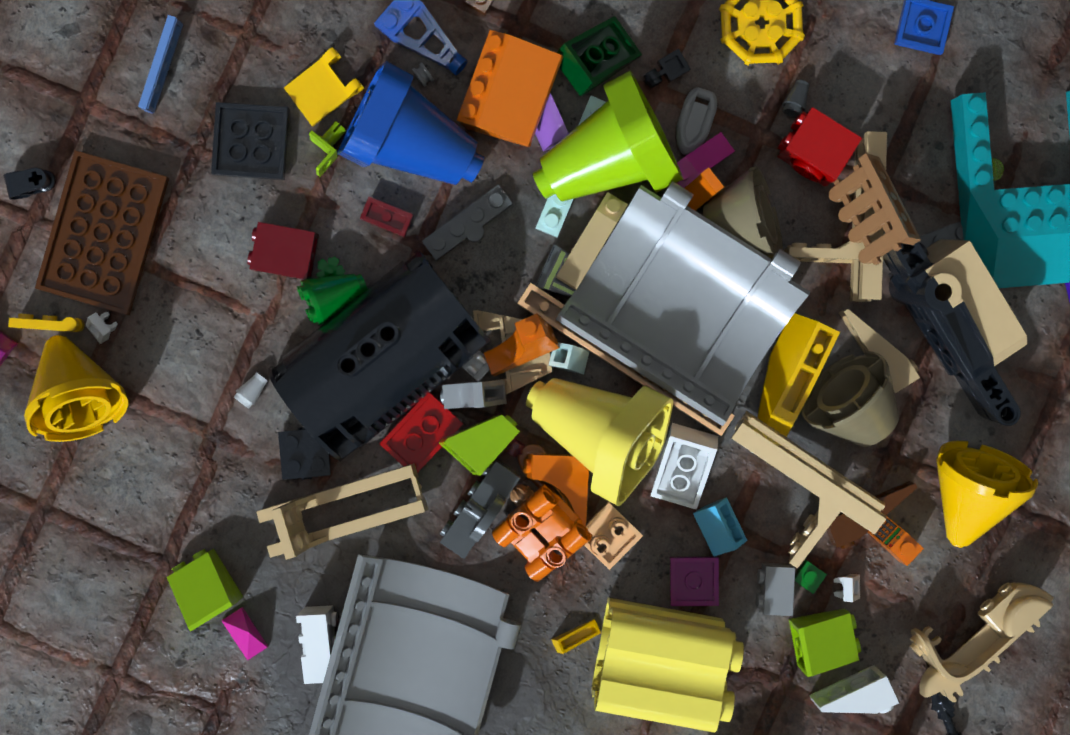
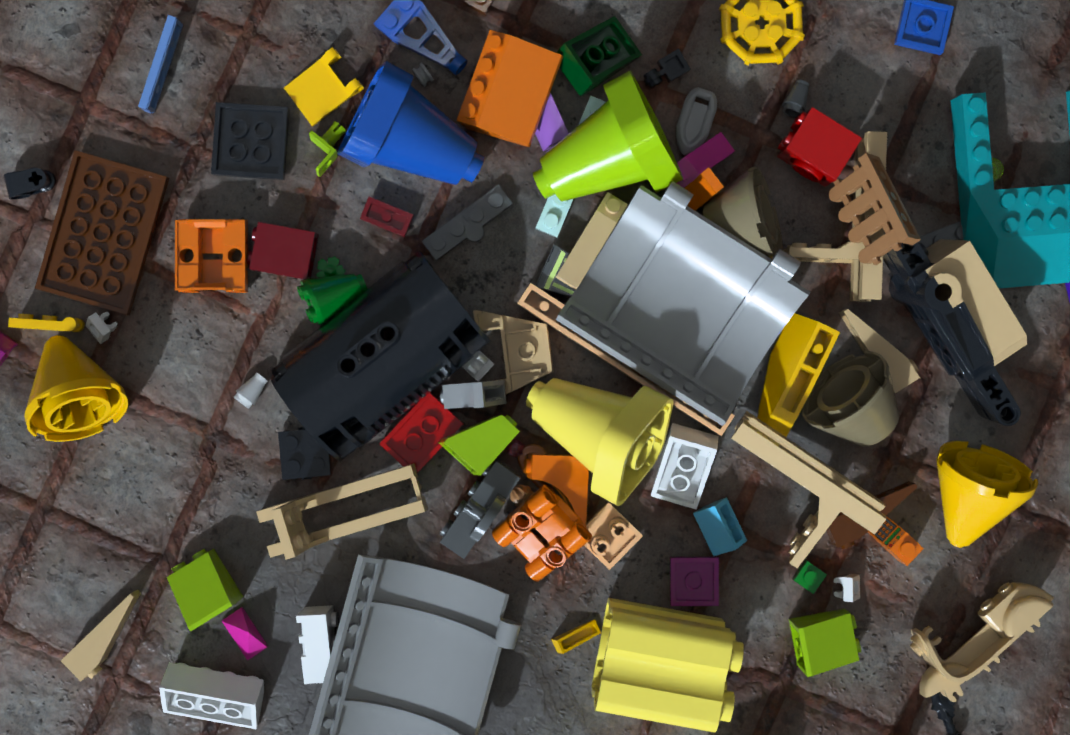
orange arch [484,313,560,376] -> none
light aqua brick [549,342,590,374] -> none
light grey brick [756,563,795,616] -> none
white slope [809,665,899,714] -> none
none -> tan slope [61,590,141,682]
none -> white slope [159,662,264,729]
none -> orange piece [175,219,249,293]

